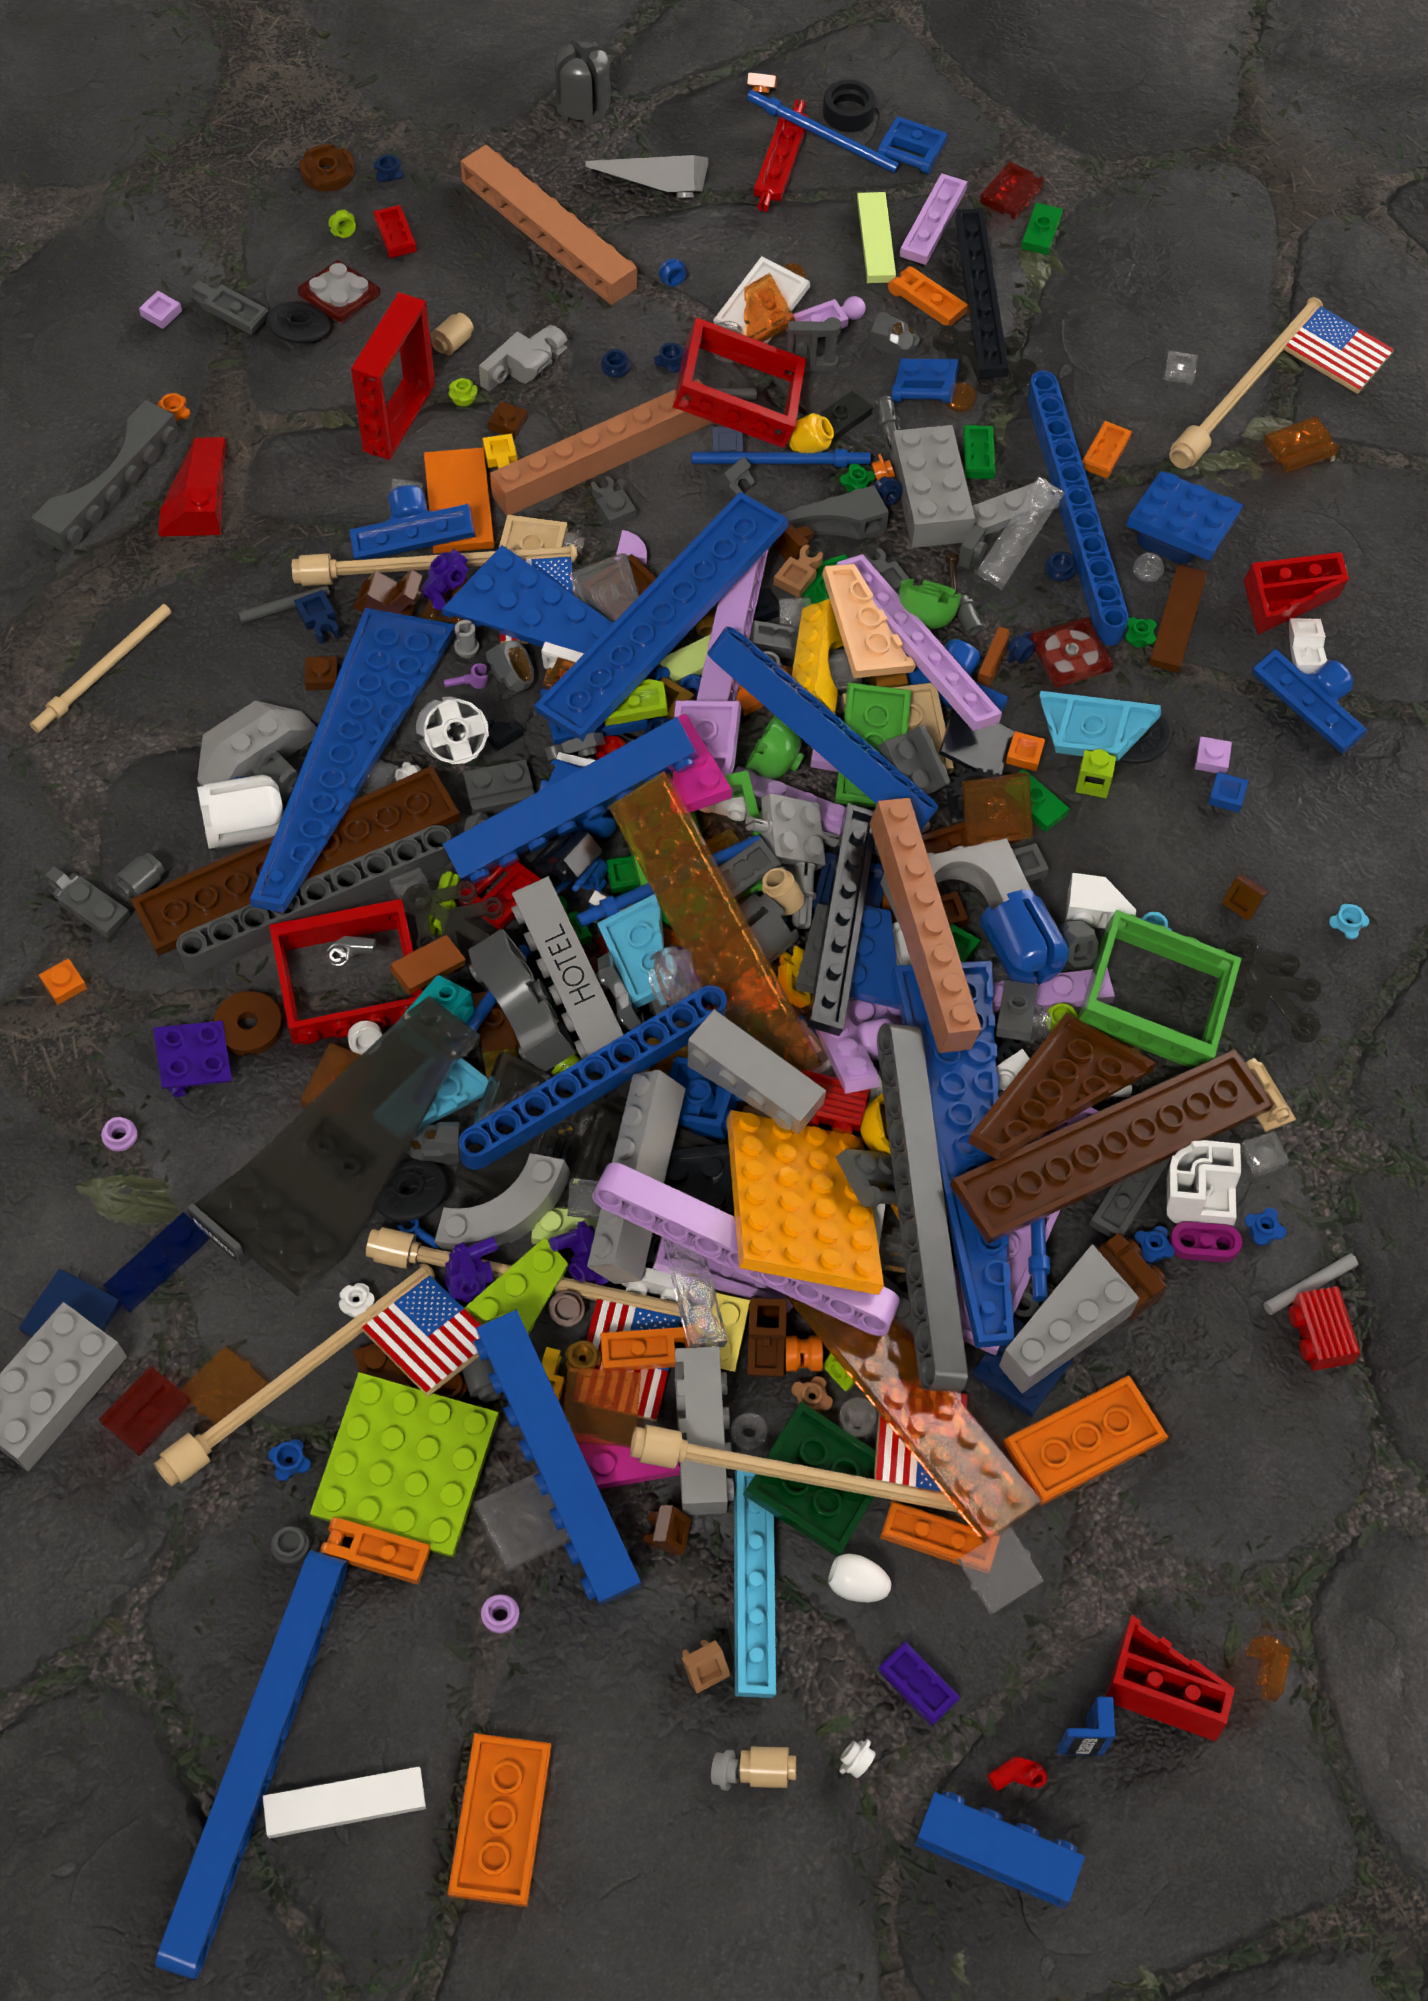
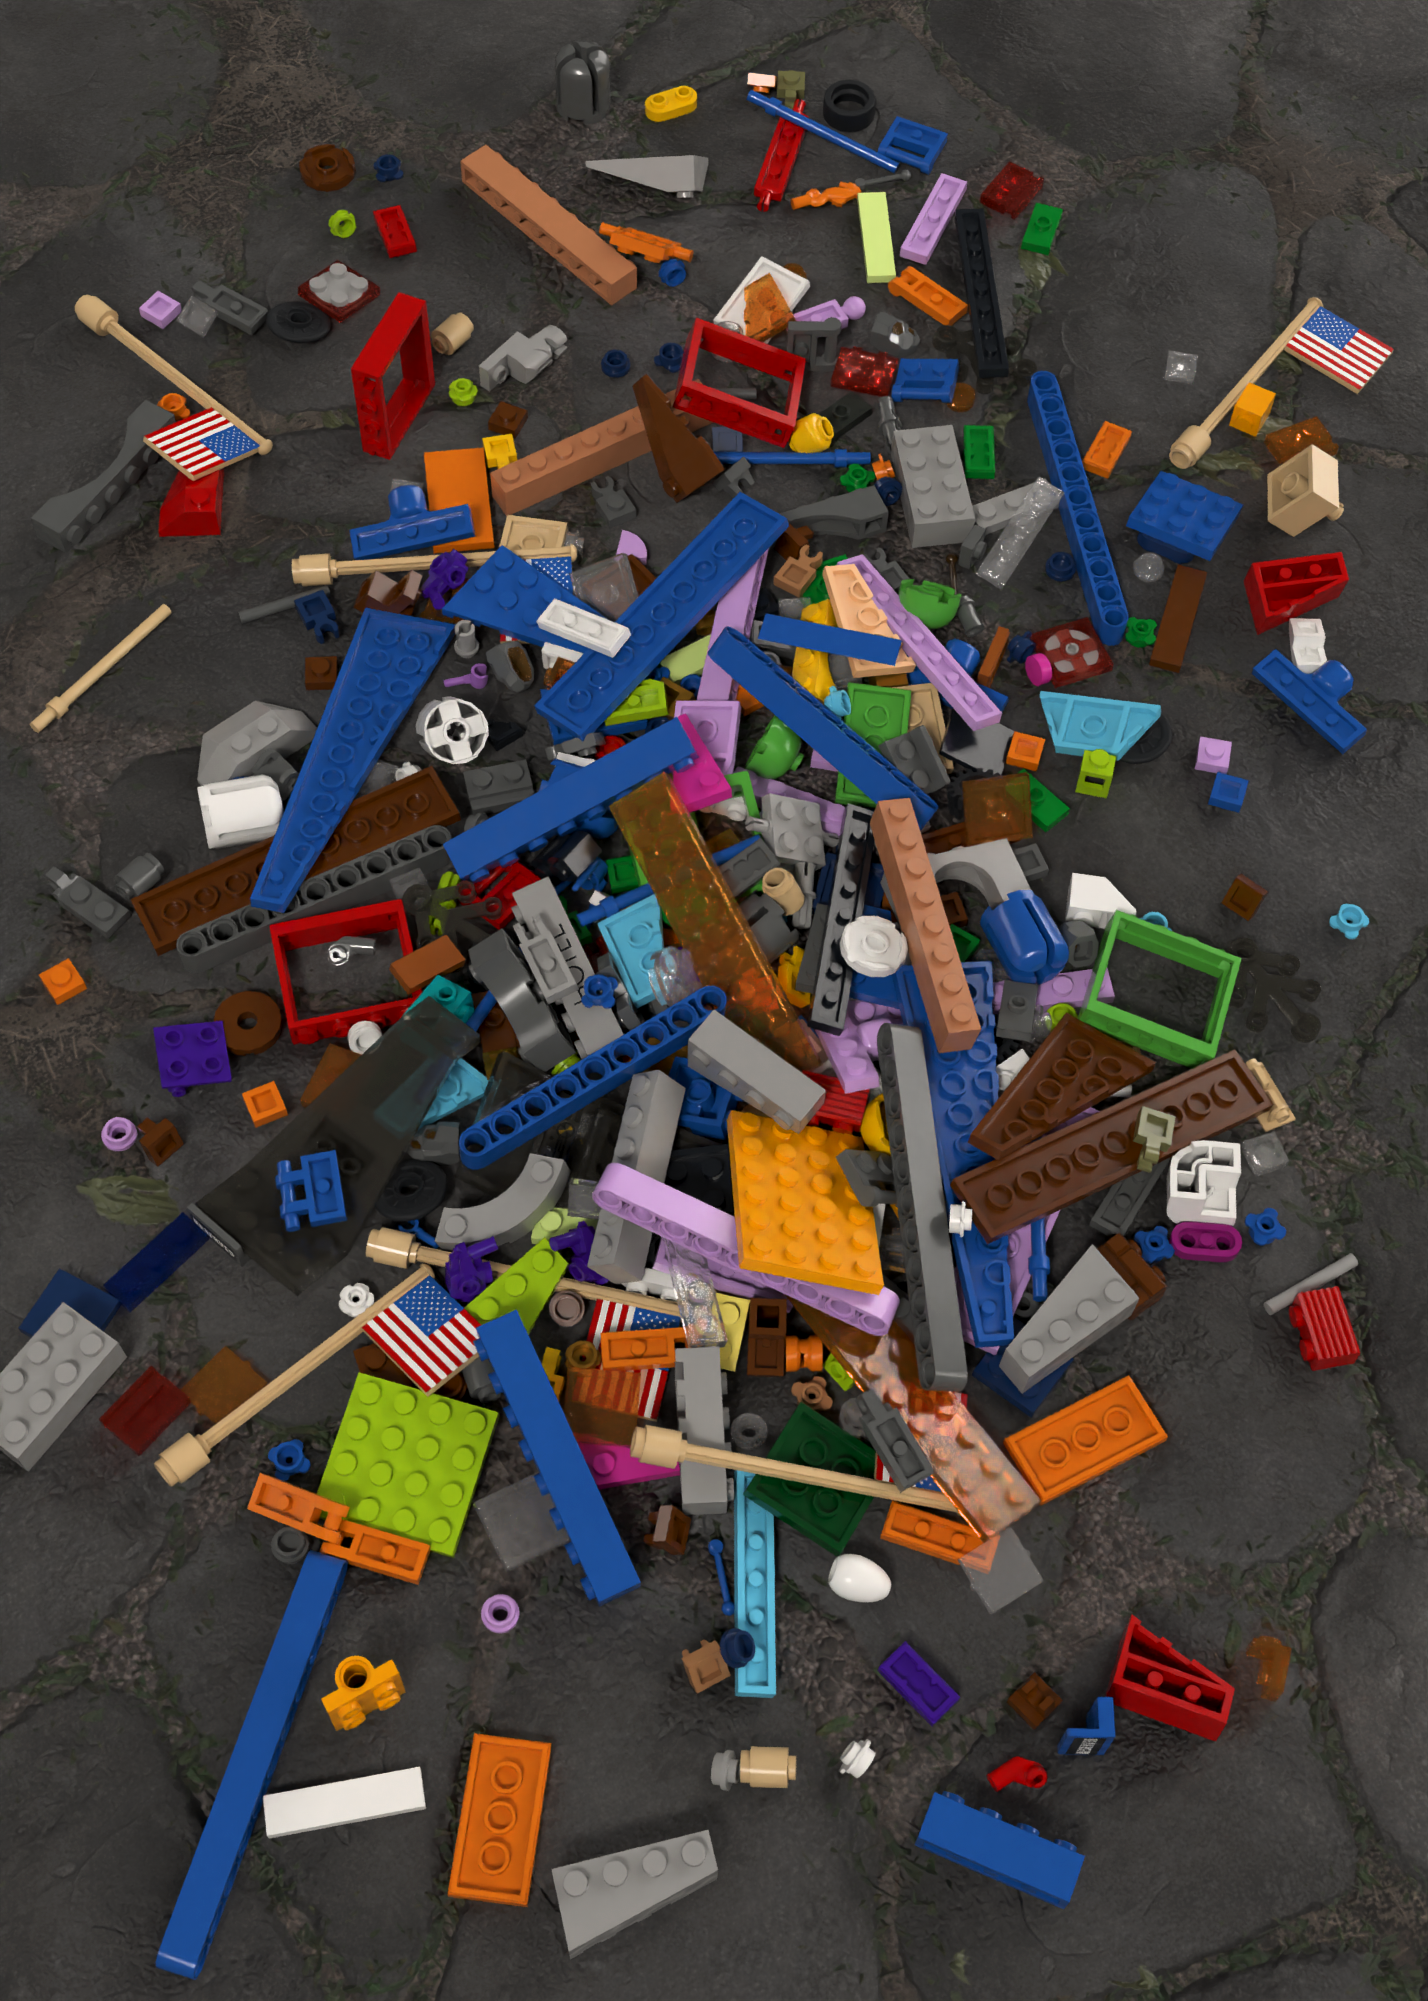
none -> flag [75,295,273,481]
none -> reddish brown tile [137,1117,184,1167]
none -> clear plate [176,296,218,338]
none -> orange plate [242,1081,288,1128]
none -> orange plate [247,1473,350,1544]
none -> blue plate [275,1150,347,1232]
none -> light orange plate [321,1656,406,1731]
none -> light grey hinge [513,913,579,1004]
none -> white tile [536,598,631,658]
none -> light grey wedge [551,1830,718,1960]
none -> blue plate [581,975,618,1009]
none -> orange plate [599,222,694,263]
none -> reddish brown wedge [632,374,725,503]
none -> yellow plate [645,86,697,122]
none -> blue hinge [708,1539,734,1616]
none -> dark blue plate [720,1628,755,1668]
none -> blue sticker [758,614,902,666]
none -> olive plate [777,70,805,109]
none -> orange animal [791,182,861,210]
none -> medium azure plate [824,686,851,719]
none -> clear red plate [831,346,899,397]
none -> white tile [839,915,908,977]
none -> dark grey hinge [855,170,911,190]
none -> dark grey hinge [855,1388,934,1493]
none -> white plate [949,1201,972,1237]
none -> reddish brown tile [1007,1672,1063,1731]
none -> dark pink tile [1025,653,1052,686]
none -> olive plate [1133,1106,1176,1173]
none -> light orange brick [1229,382,1276,437]
none -> tan brick [1267,444,1344,537]

